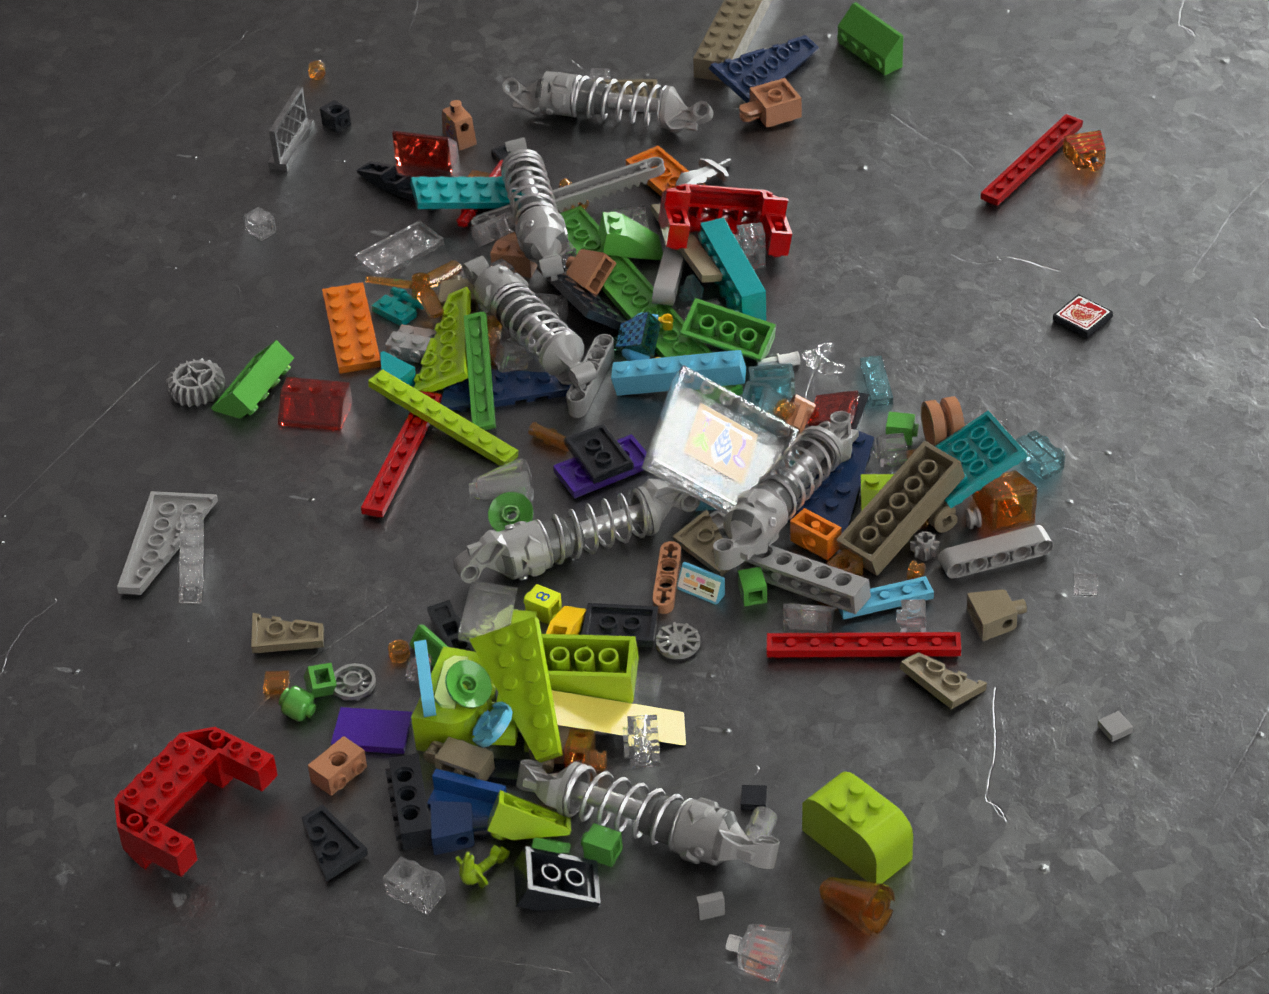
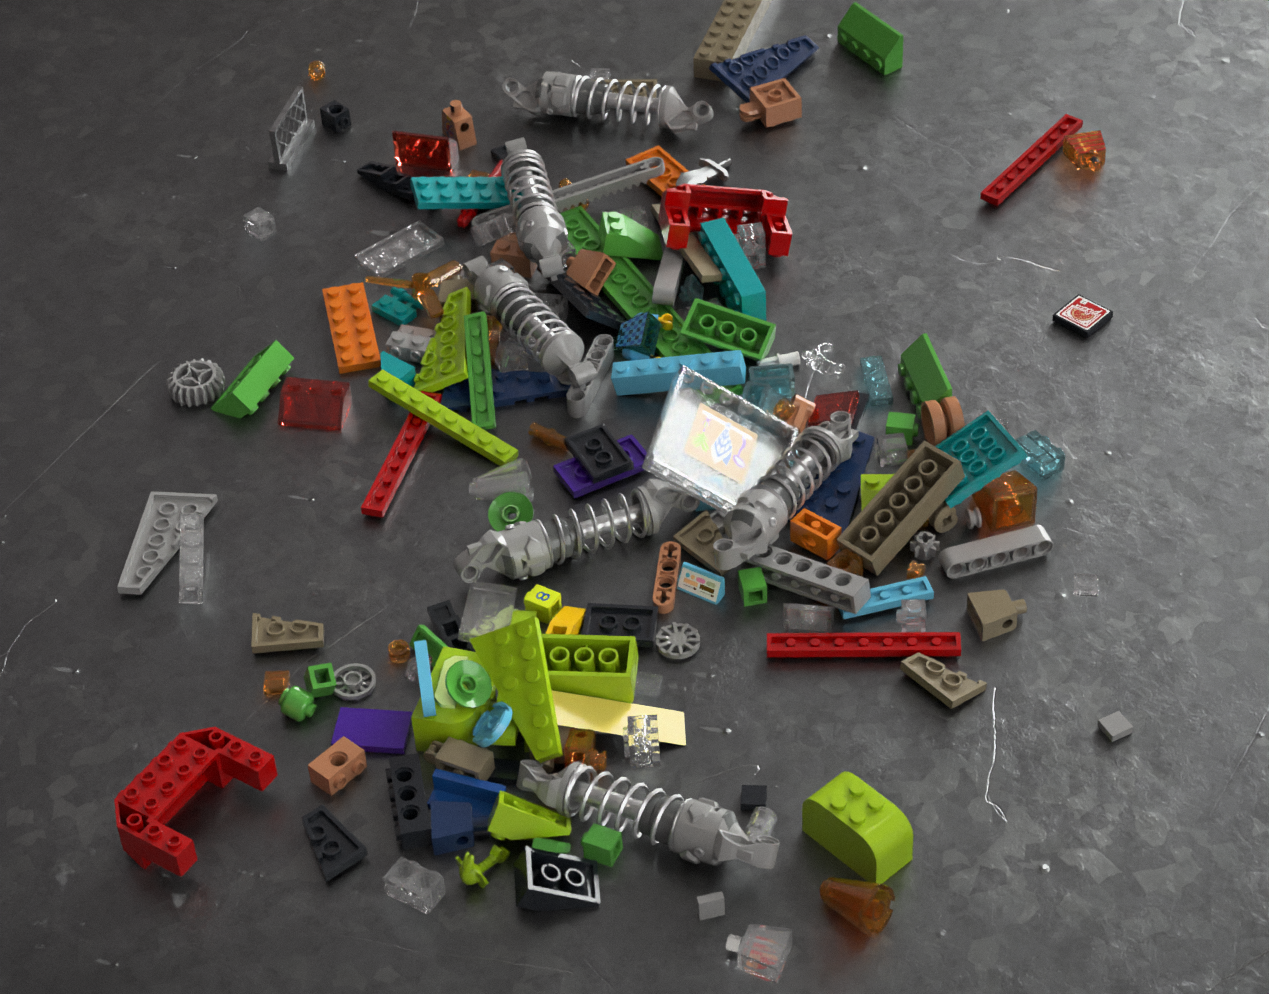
none -> bright green slope [898,333,952,419]

